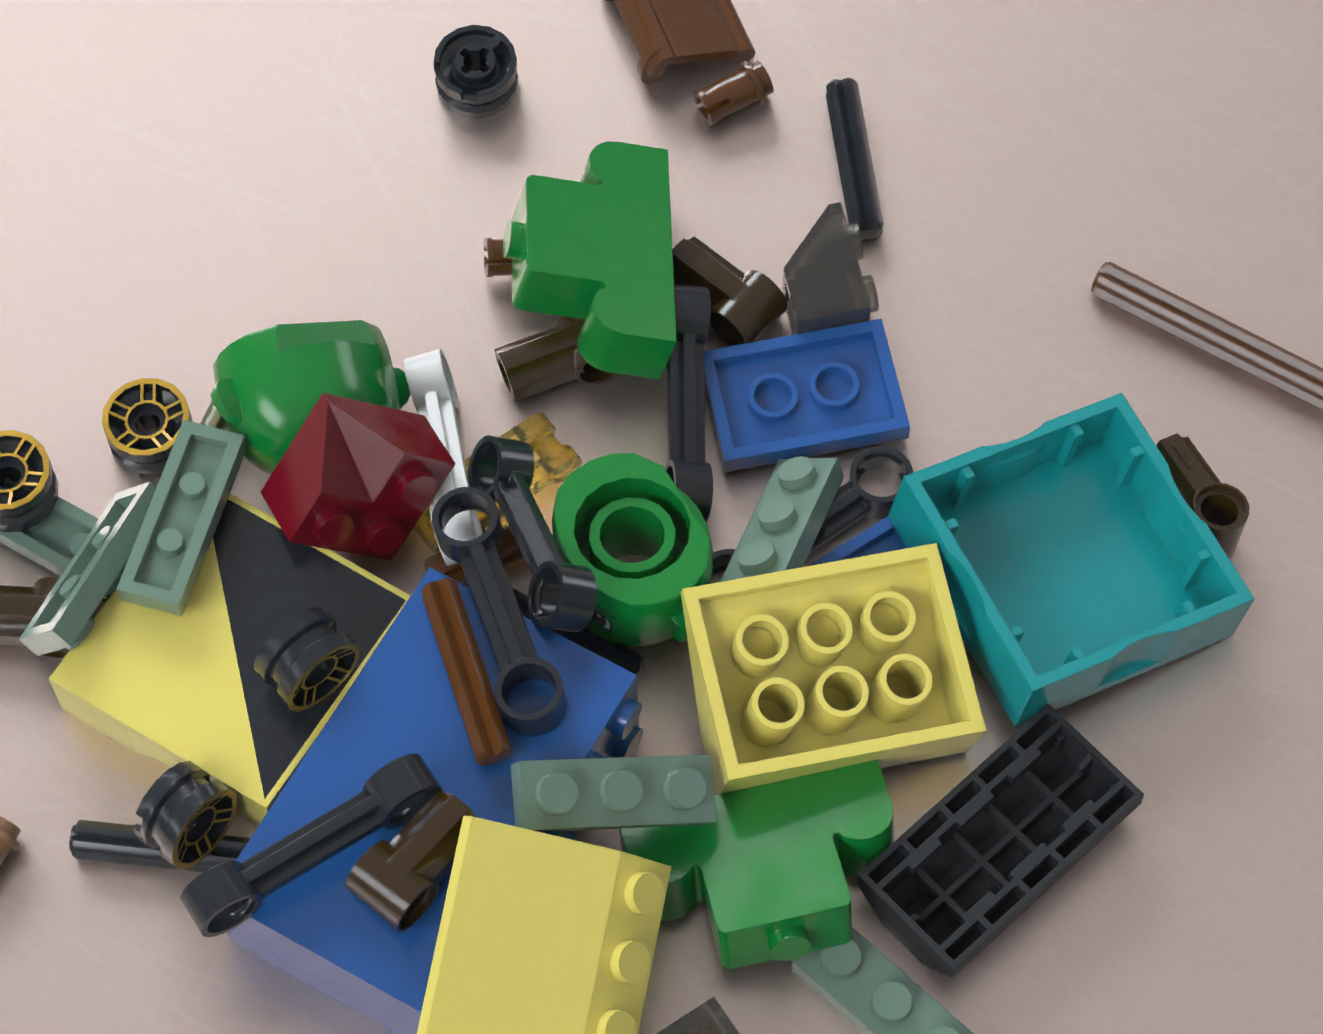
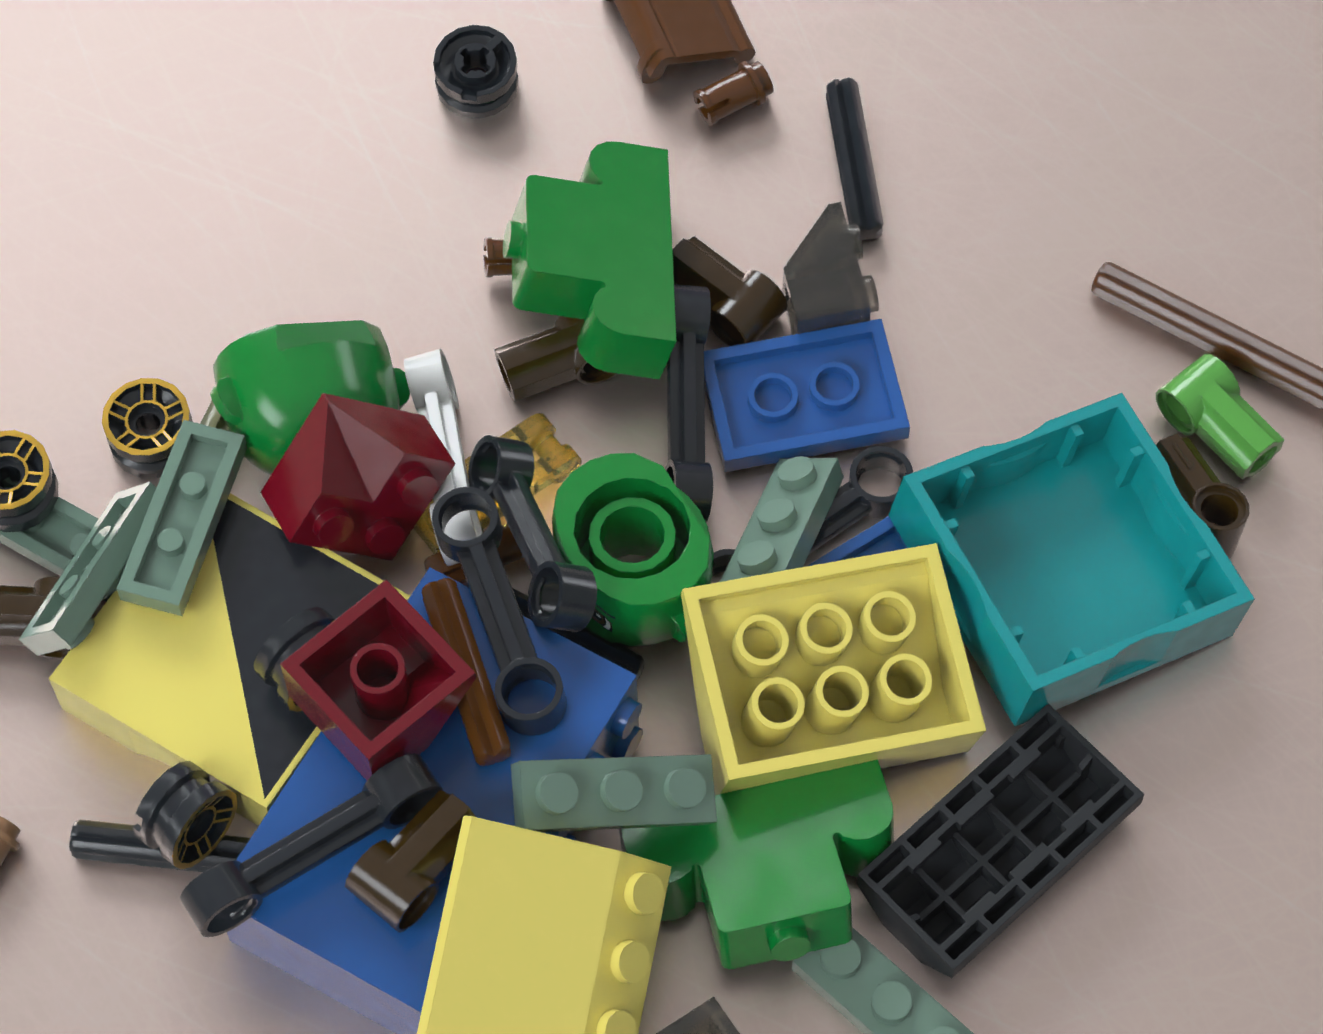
none -> dark red slope [280,579,476,780]
none -> bright green piece [1156,354,1284,480]

